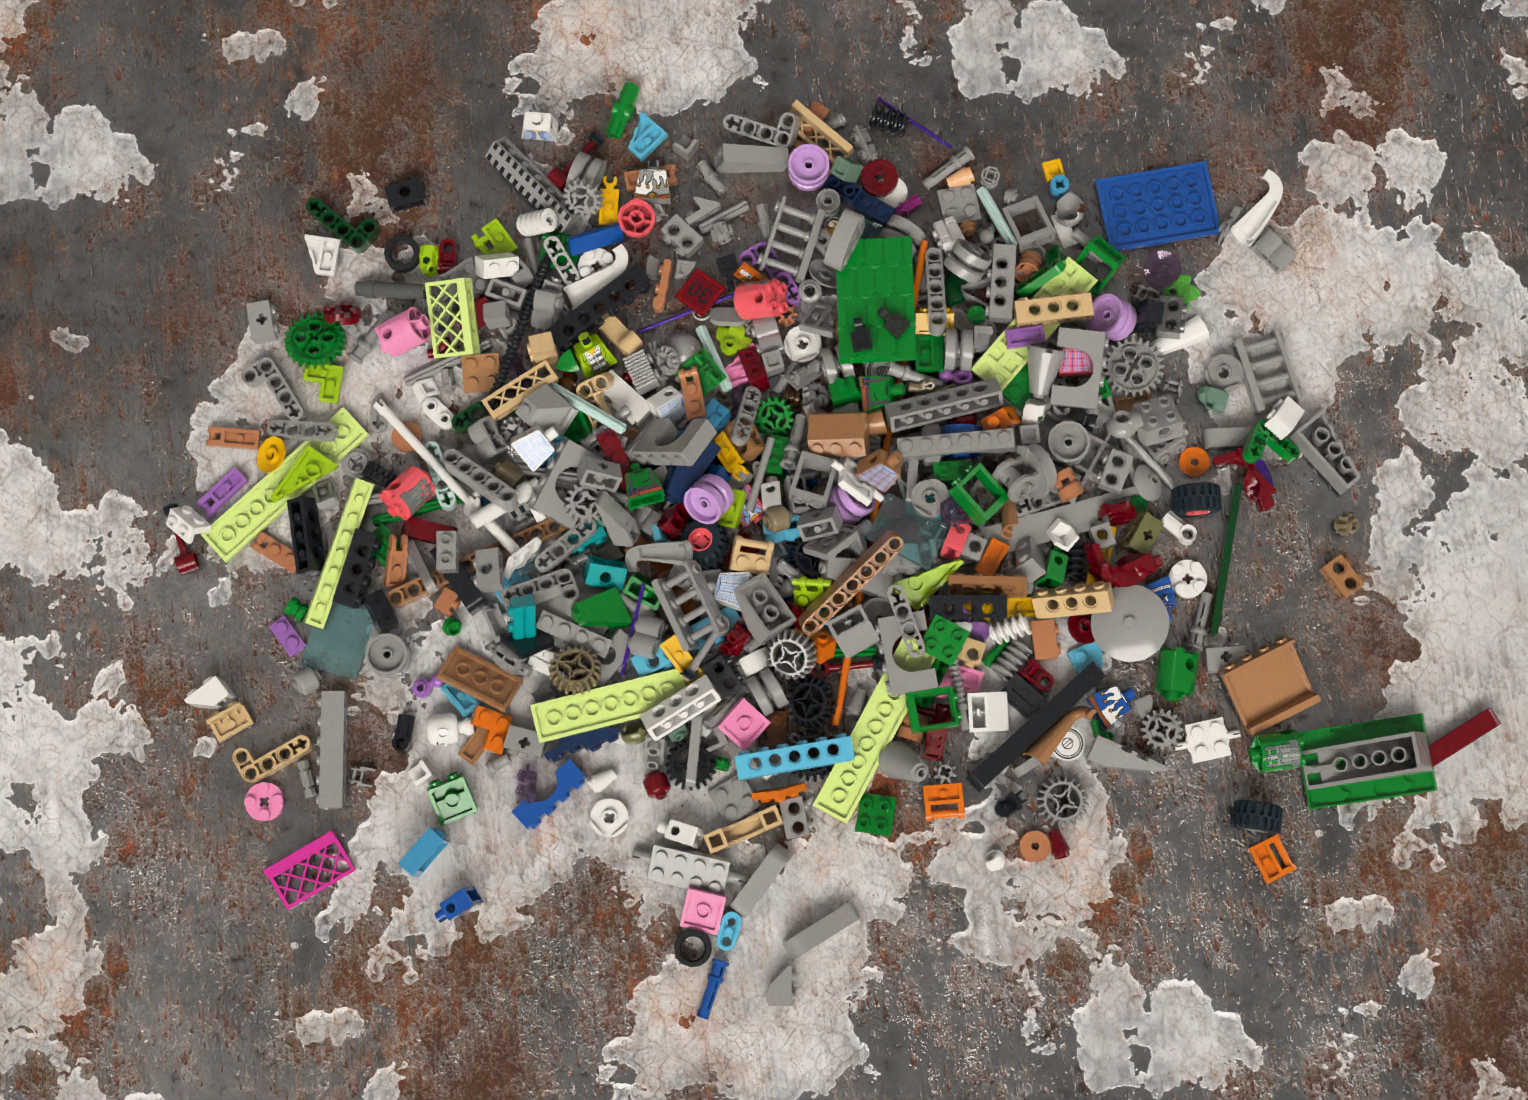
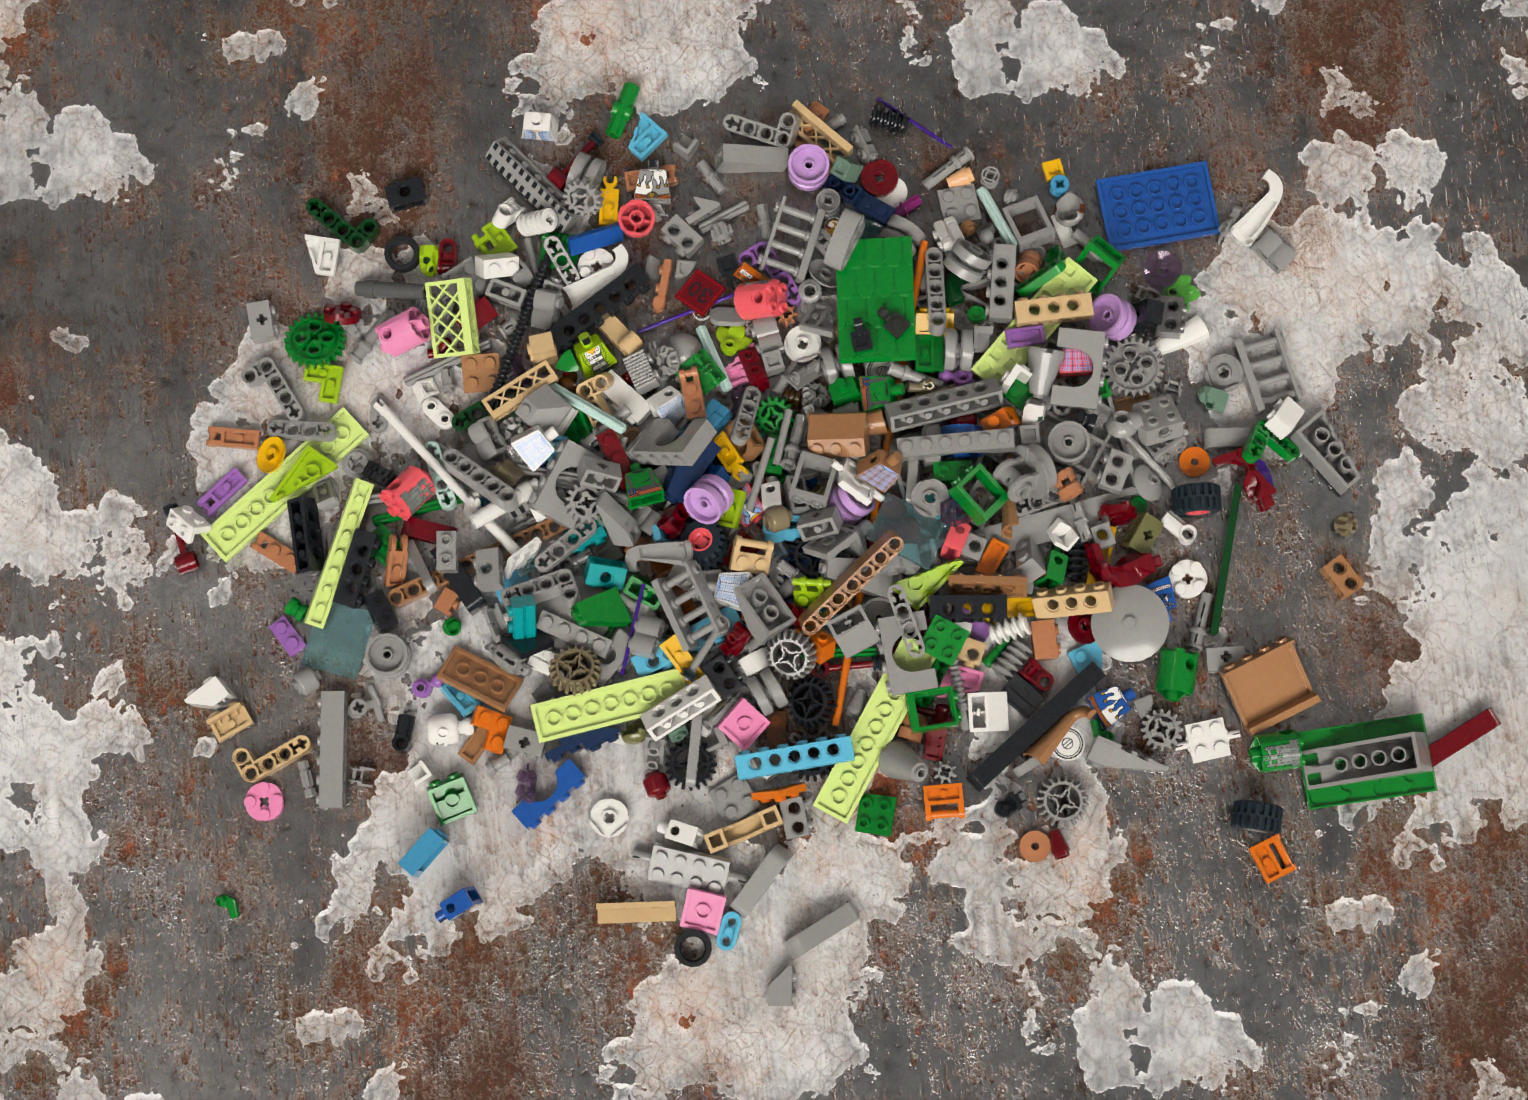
dark pink fence [263,829,356,910] -> none
nougat piece [392,421,423,453] -> none
light grey panel [483,300,511,329] -> none
white cone [587,768,617,794] -> none
blue pin [696,958,730,1020] -> none
green plate [713,756,732,772] -> none
white piece [985,850,1005,871] -> none
none -> green arm [215,894,240,919]
none -> light grey piece [347,684,385,722]
none -> white piece [492,197,527,229]
none -> tan fence [596,901,677,924]
none -> light grey bar [773,409,793,465]
none -> white bracket [999,363,1032,394]
none -> light grey pin [1070,502,1093,542]

